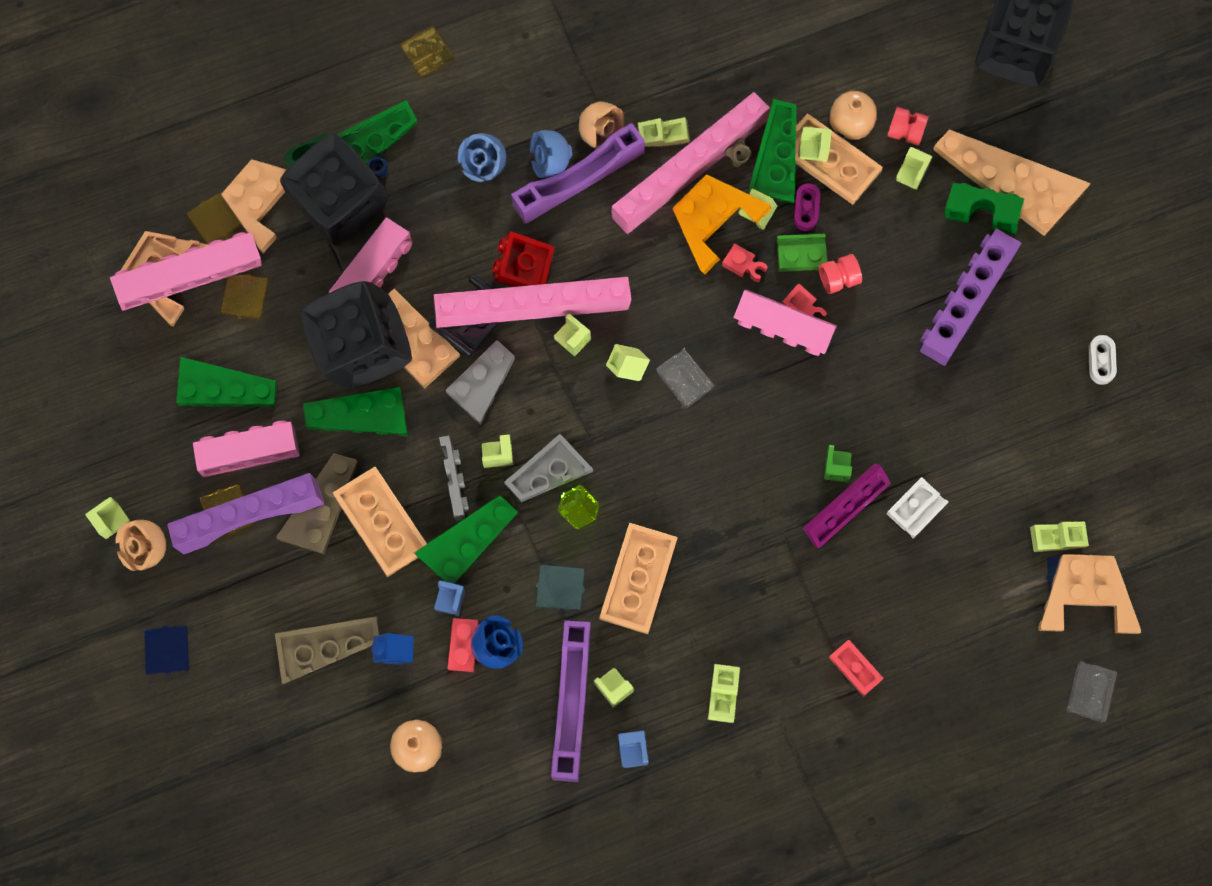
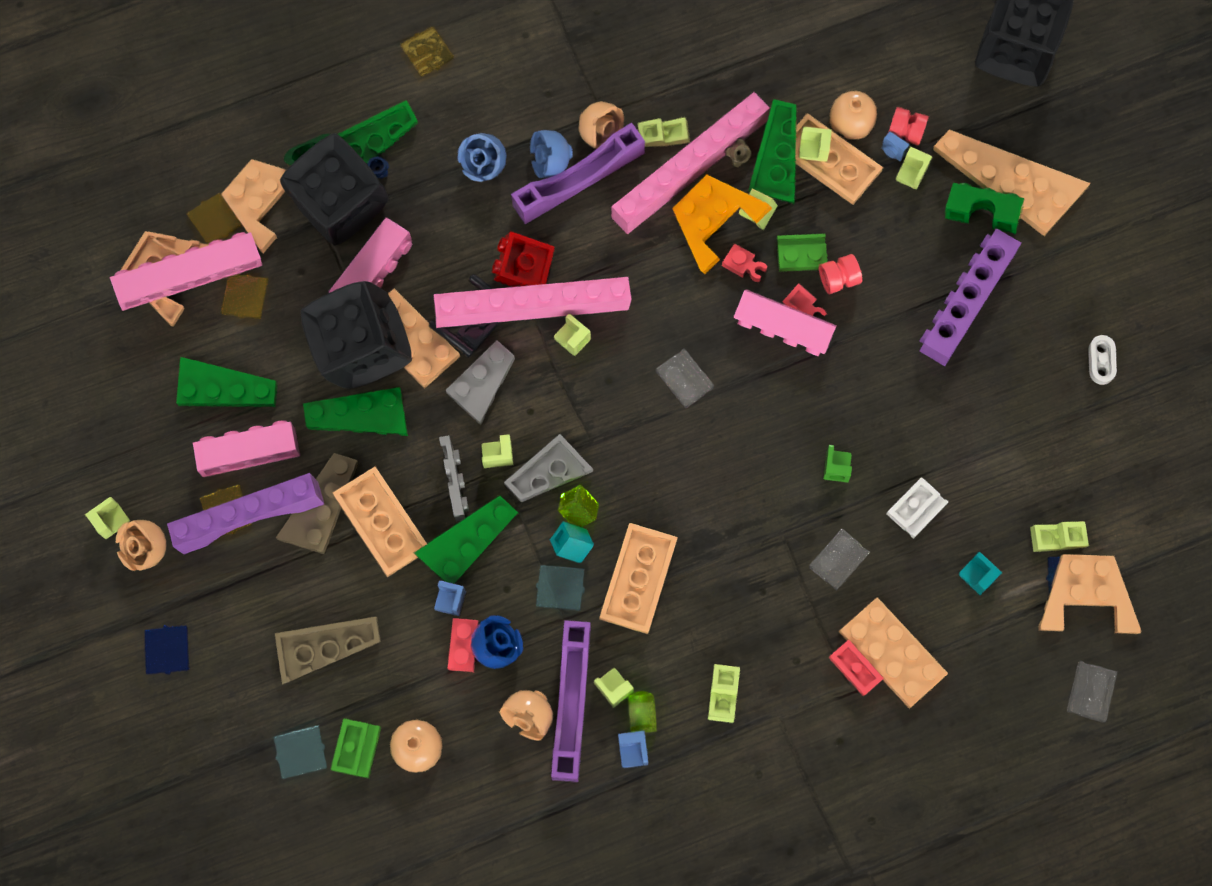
blue brick [371,633,414,665] -> none
yellowish green panel [606,344,650,381] -> none
magenta plate [794,184,820,231] -> none
magenta plate [803,463,891,548] -> none
none -> clear light blue piece [274,726,327,779]
none -> bright green plate [331,718,381,779]
none -> light nougat cylinder [500,690,553,741]
none -> teal panel [550,521,594,563]
none -> clear neon green bracket [628,691,657,732]
none -> clear plate [809,529,870,591]
none -> light nougat plate [839,597,948,709]
none -> medium blue plate [881,131,909,161]
none -> teal panel [959,552,1002,595]

